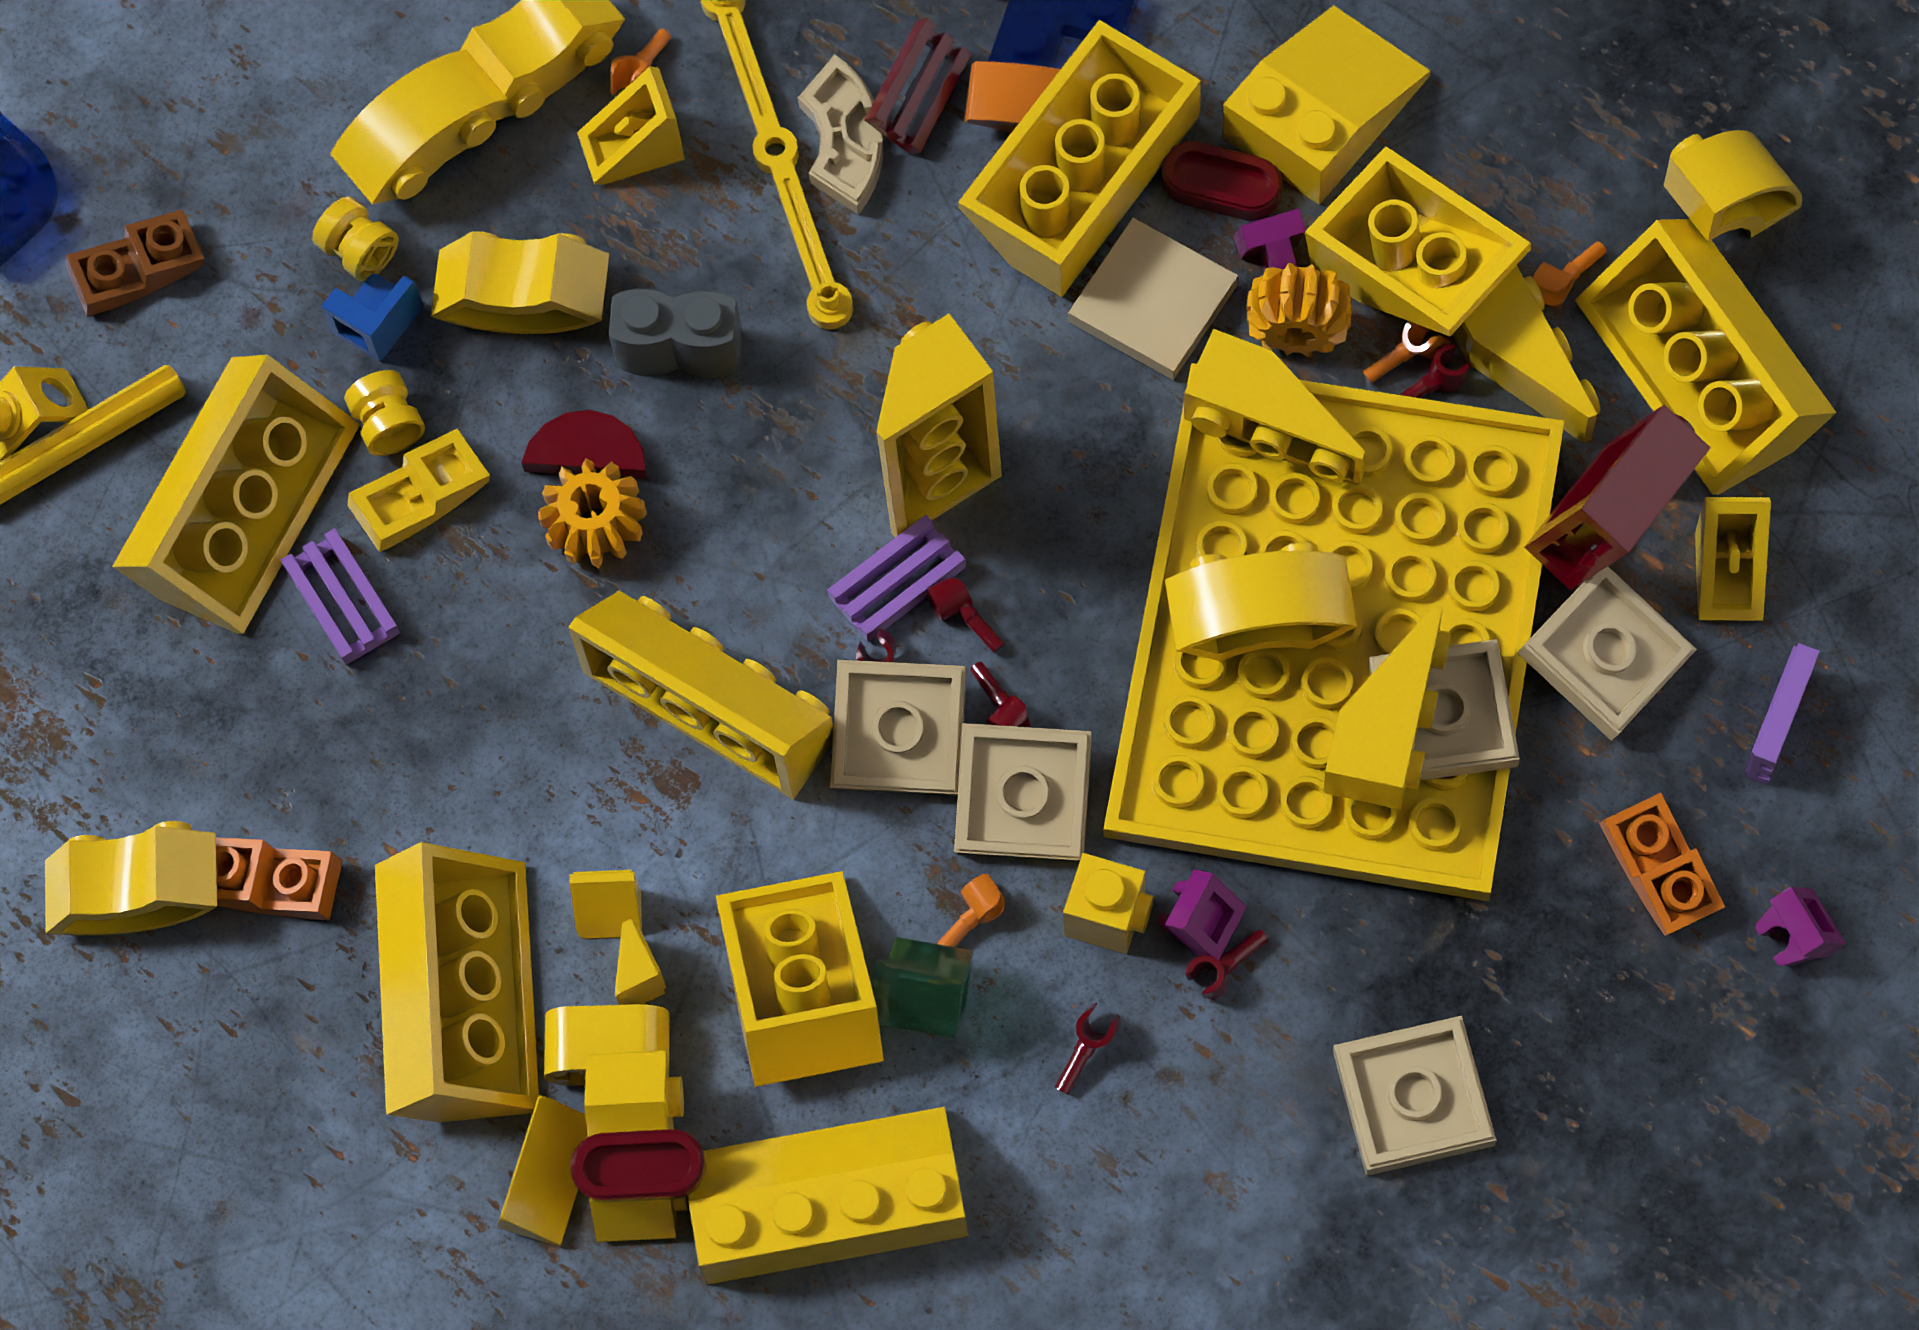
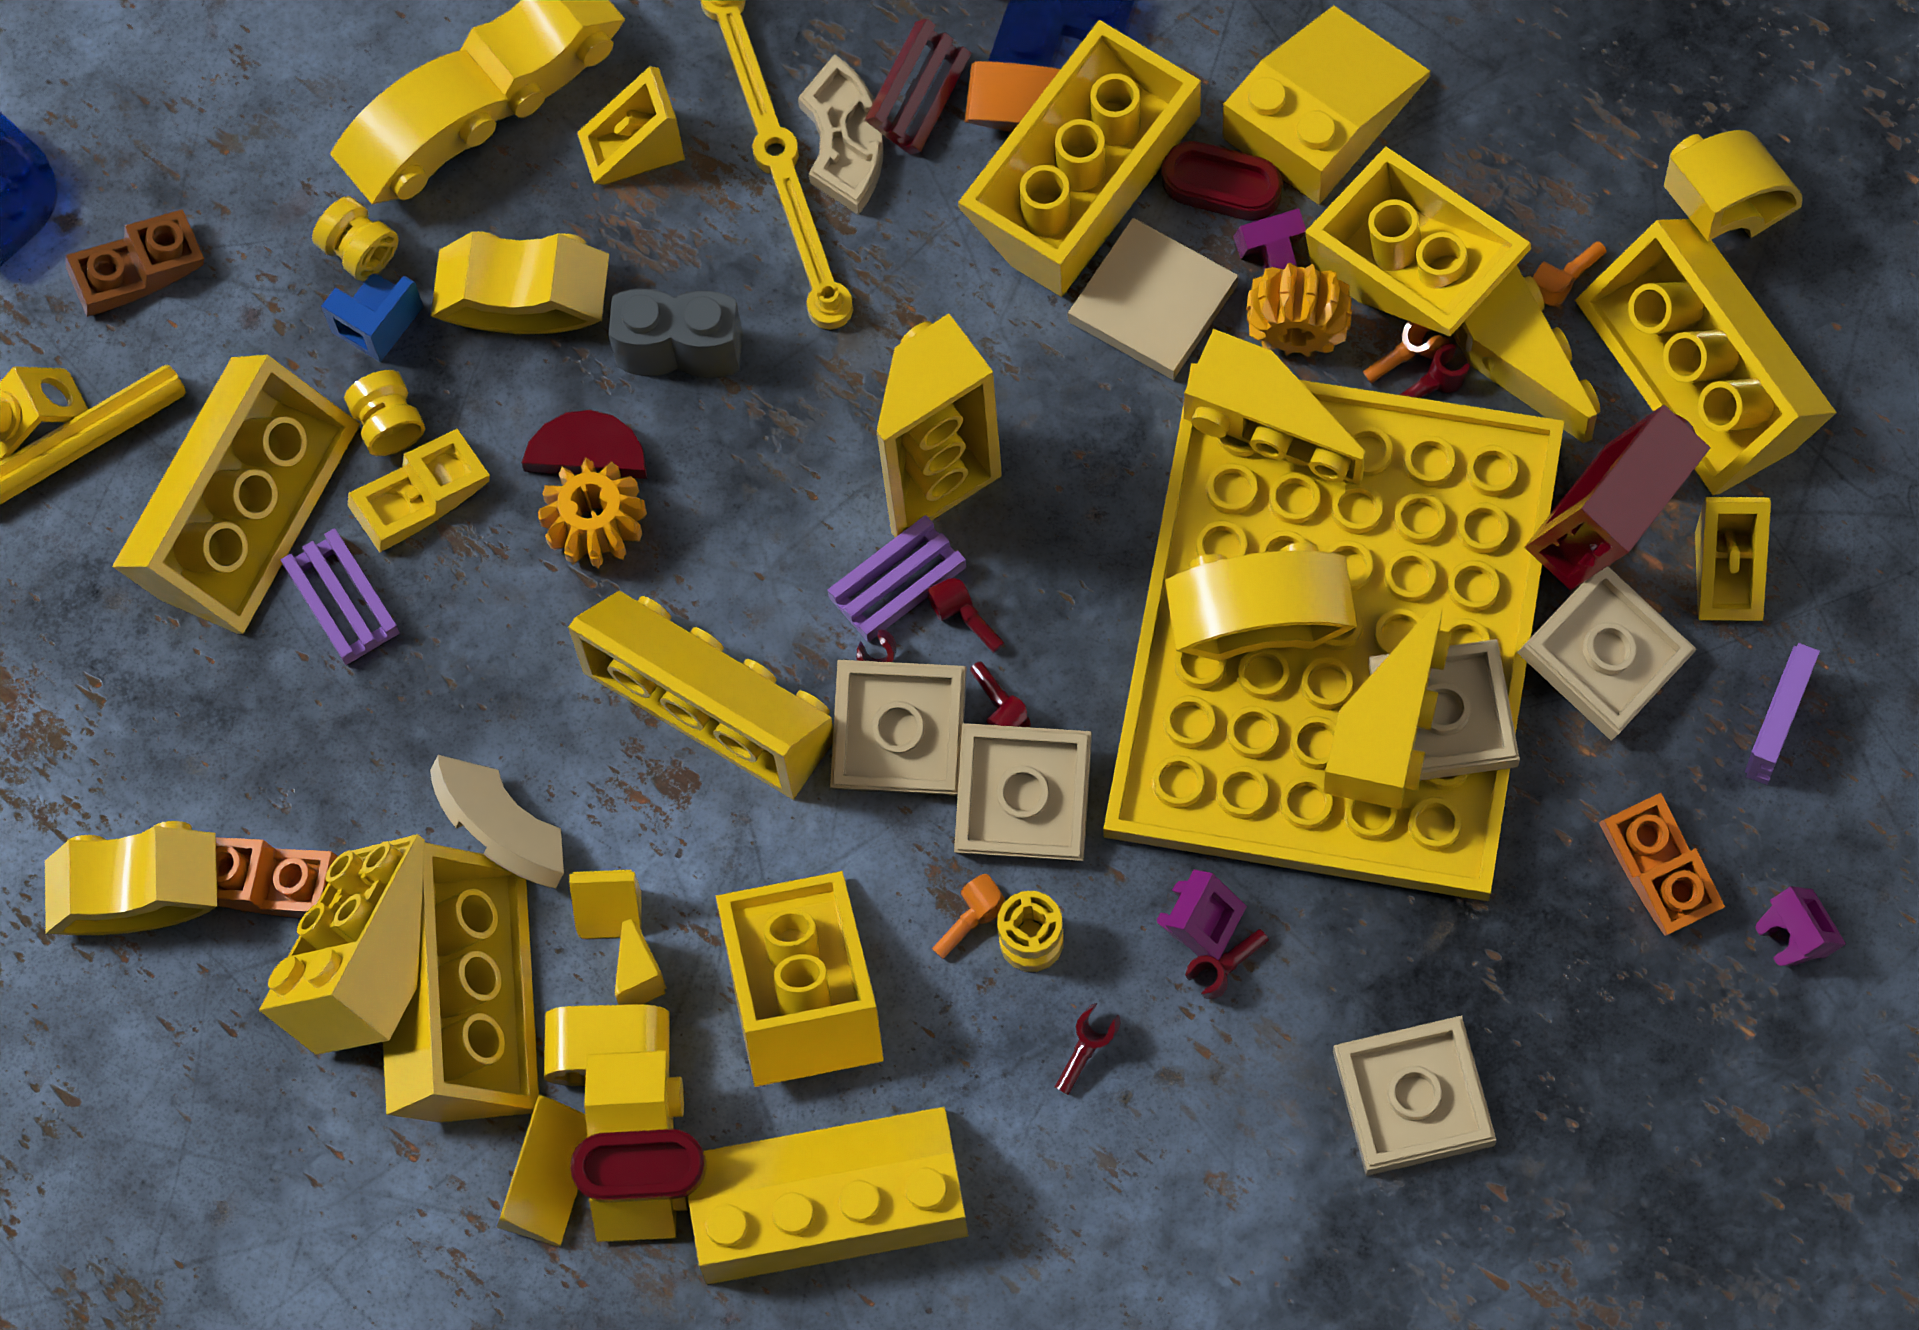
orange hand [611,29,671,95] -> none
clear green brick [871,937,974,1039] -> none
yellow brick [1063,853,1154,955] -> none
none -> yellow slope [259,834,425,1055]
none -> tan tile [430,755,564,889]
none -> yellow wheel [997,891,1064,972]

